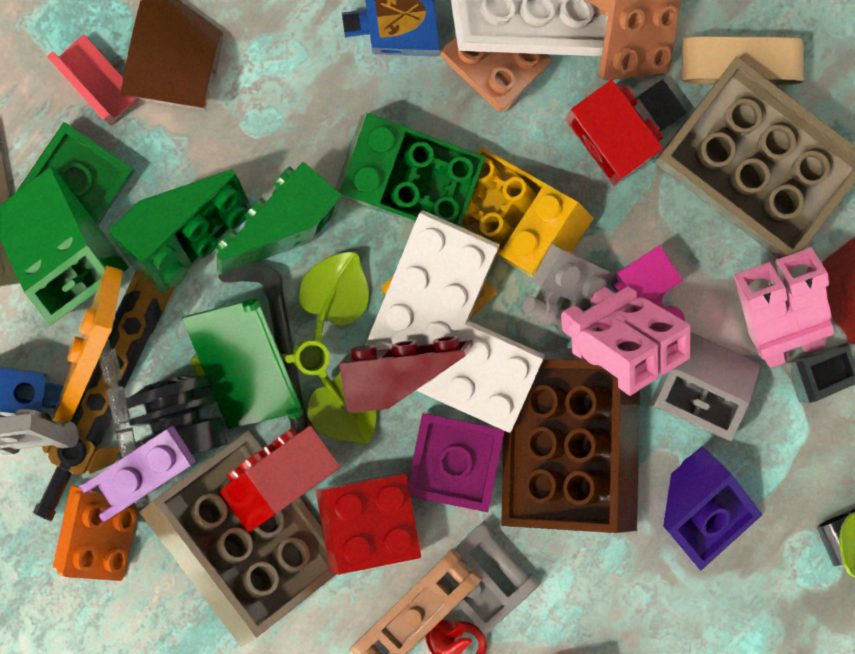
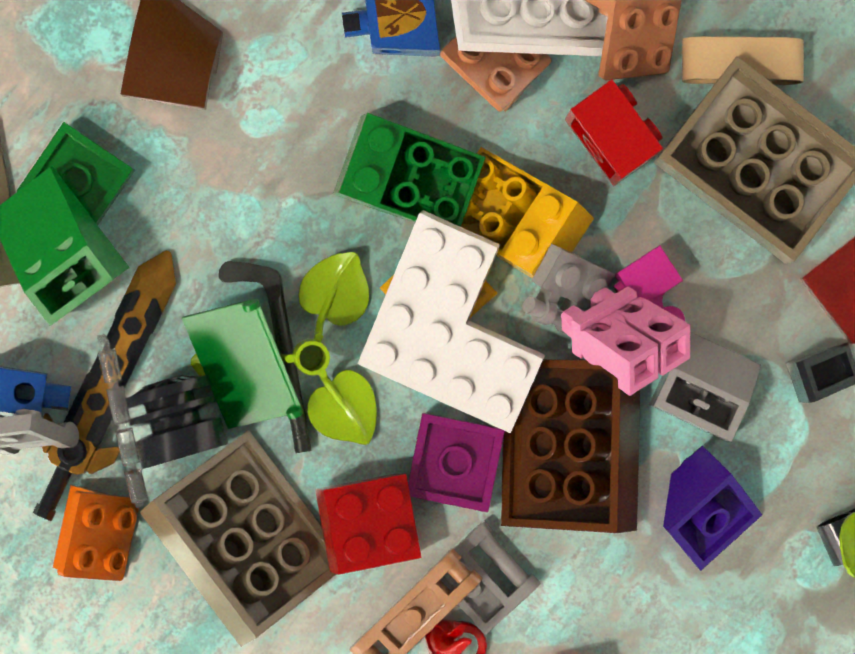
coral panel [47,34,140,125] -> none
light orange wing [53,265,123,423] -> none
hinge [79,426,196,522] -> none
green slope [108,169,252,294] -> none
green slope [216,161,342,275] -> none
red brick [219,425,340,533] -> none
dark red slope [339,336,473,413] -> none
black tile [633,79,687,132] -> none
bright pink hips [734,247,834,368] -> none

